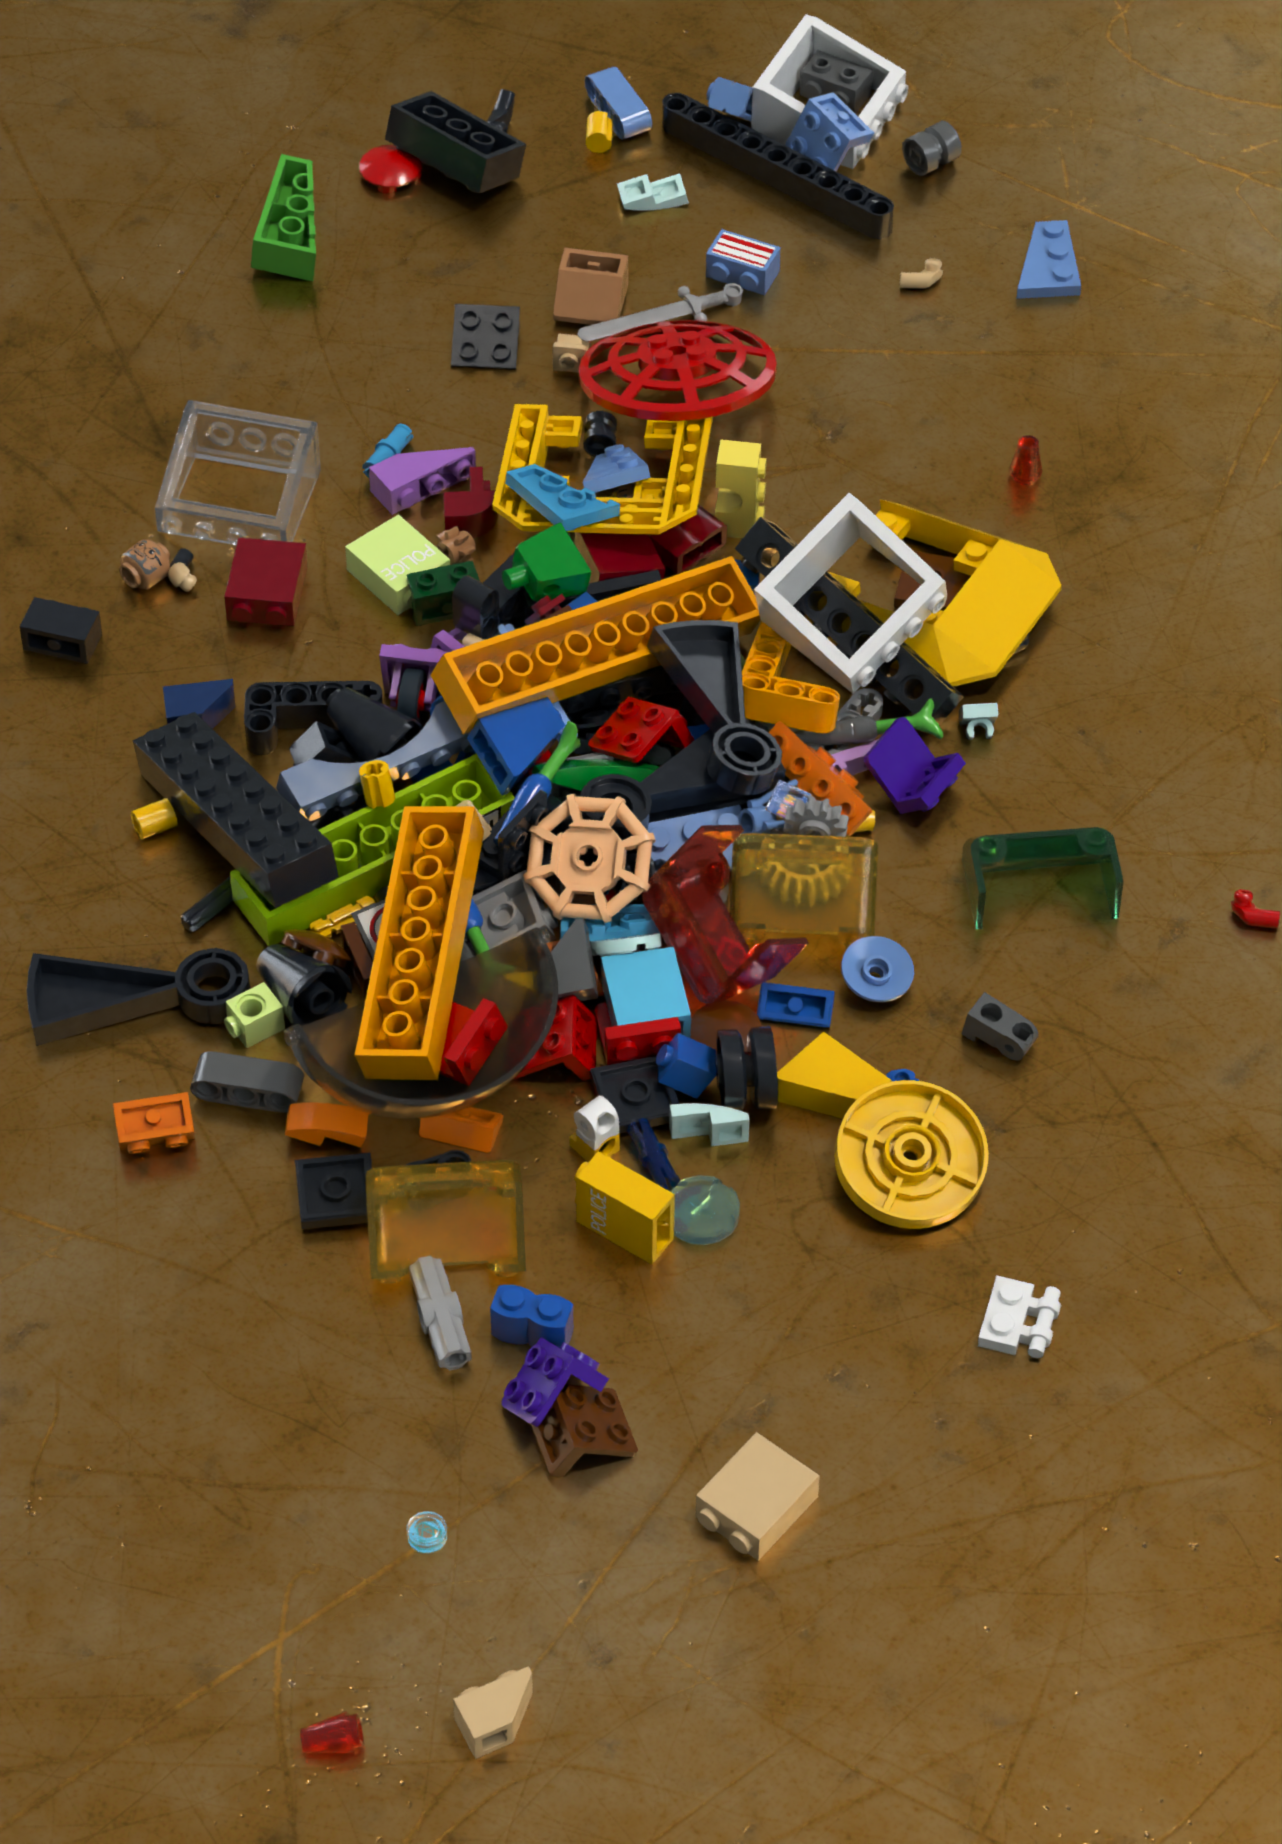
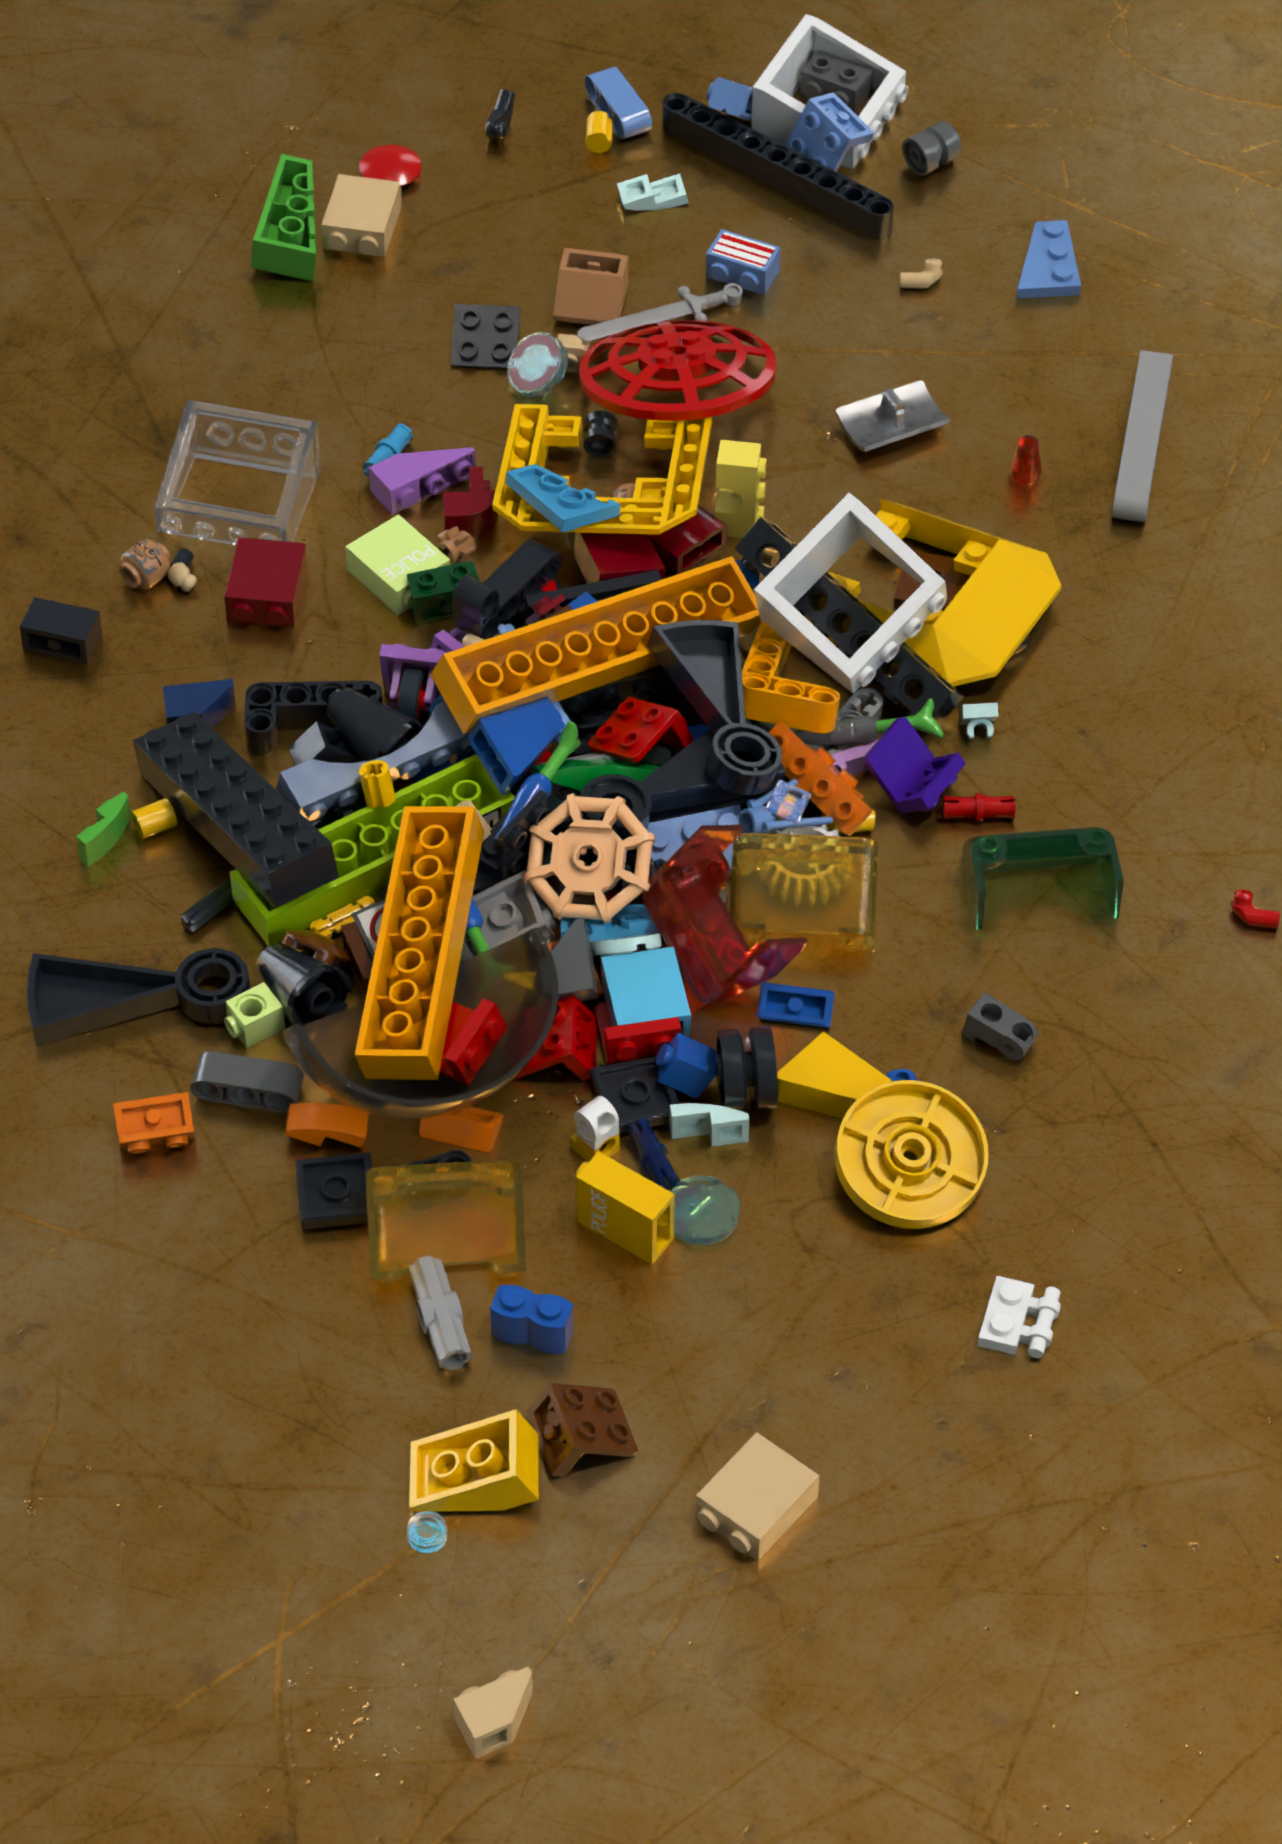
clear red cone [300,1711,364,1753] -> none
black brick [385,91,526,193] -> none
dark purple bracket [501,1337,609,1427] -> none
green torso [502,522,592,602] -> none
medium blue wing [583,444,651,492] -> none
light grey gear [783,796,849,852] -> none
medium blue dish [841,936,914,1002] -> none
none -> bright green slope [76,791,131,867]
none -> tan brick [321,174,402,257]
none -> yellow slope [409,1409,539,1512]
none -> clear light blue tile [507,332,568,397]
none -> flat silver shield [835,380,950,452]
none -> red pin [942,793,1016,821]
none -> light grey beam [1112,350,1173,523]

